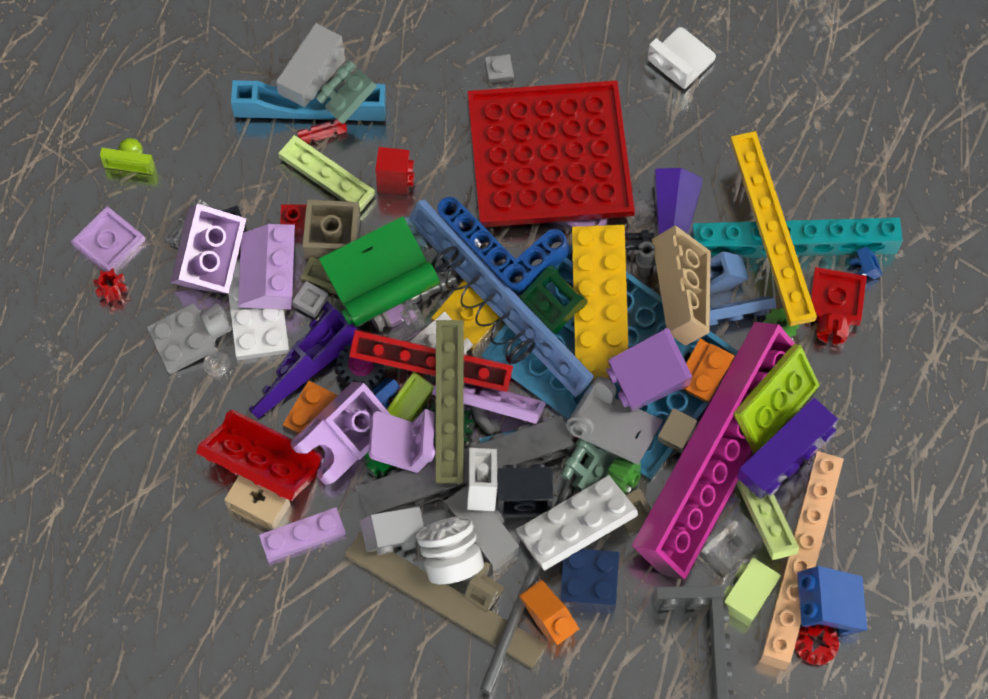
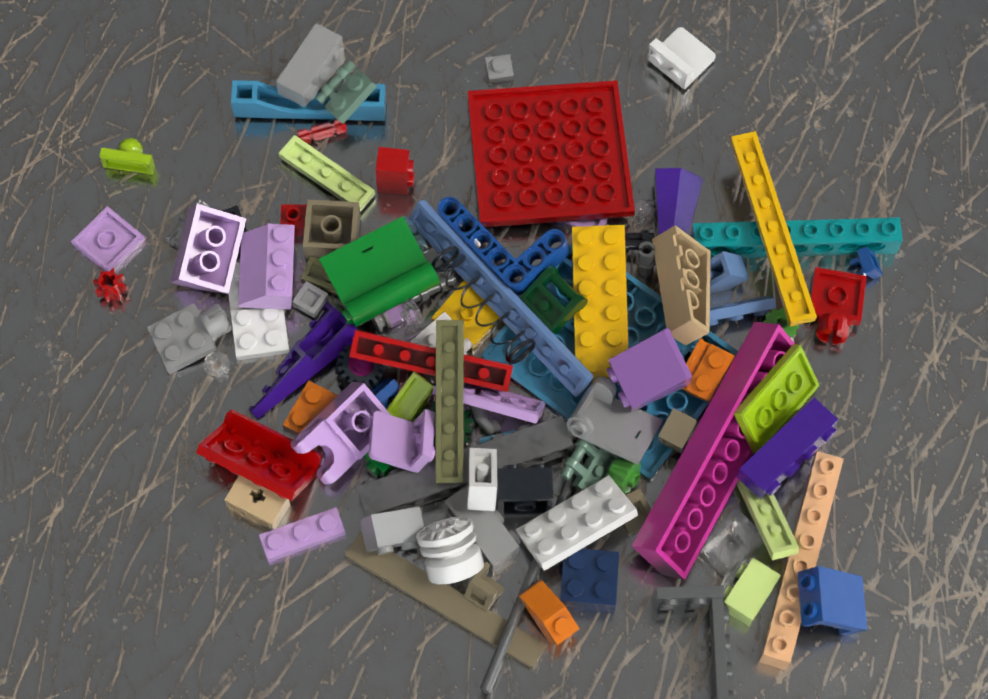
red gear [795,624,840,665] -> none

